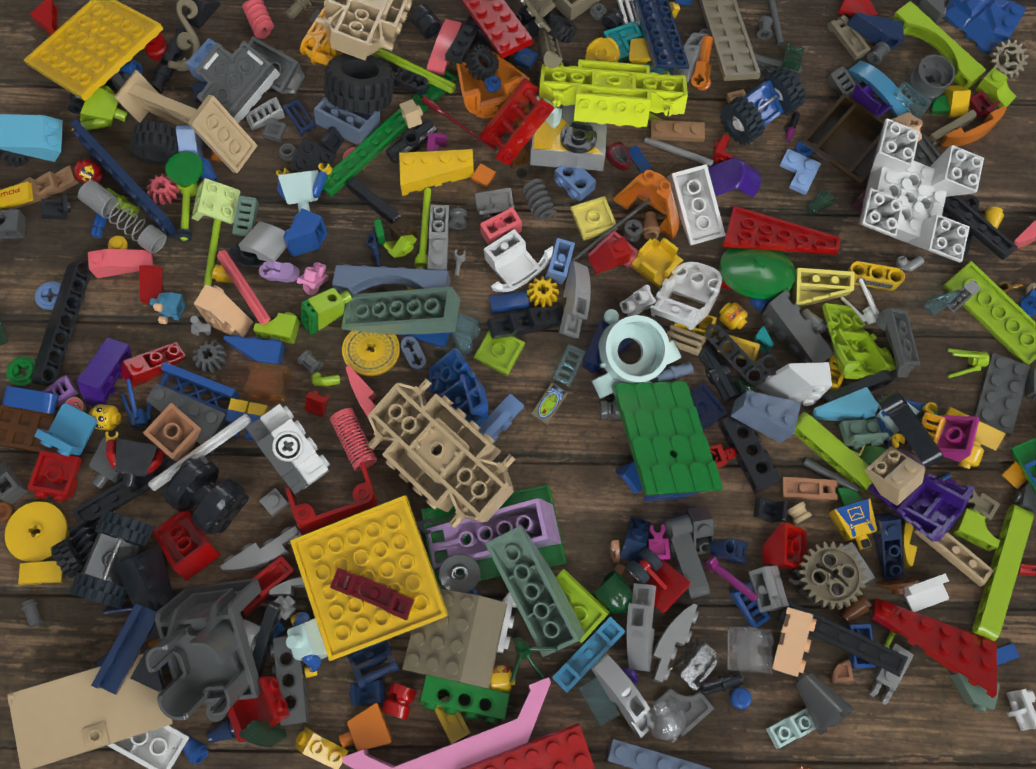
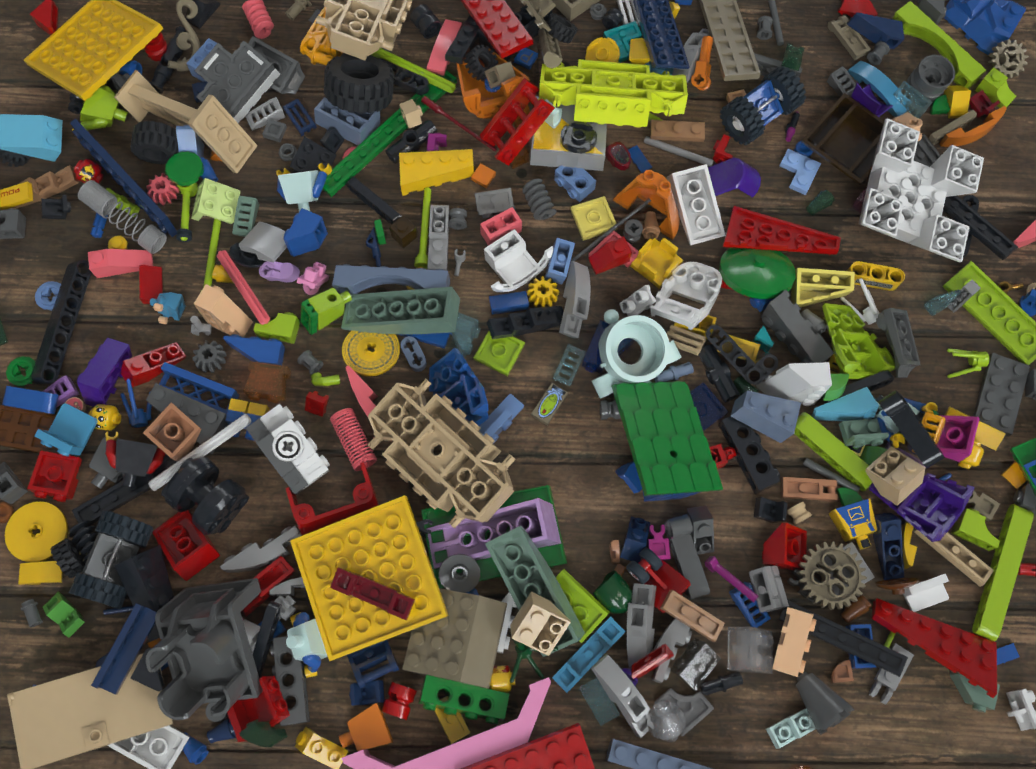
light grey plate [260,488,289,517] -> none
lime bracket [384,235,417,258] -> none
dark blue piece [710,538,748,564] -> none
yellow head [719,302,748,330] -> none
blue piece [729,687,752,709] -> none
light grey arm [896,256,924,272] -> none
yellow cone [984,207,1004,229] -> none
none -> bright green slope [43,592,85,638]
none -> dark tan brick [484,61,516,89]
none -> tan slope [510,592,571,656]
none -> red slope [631,643,674,679]
none -> medium nougat plate [660,590,725,642]
none -> bright green brick [823,374,849,401]

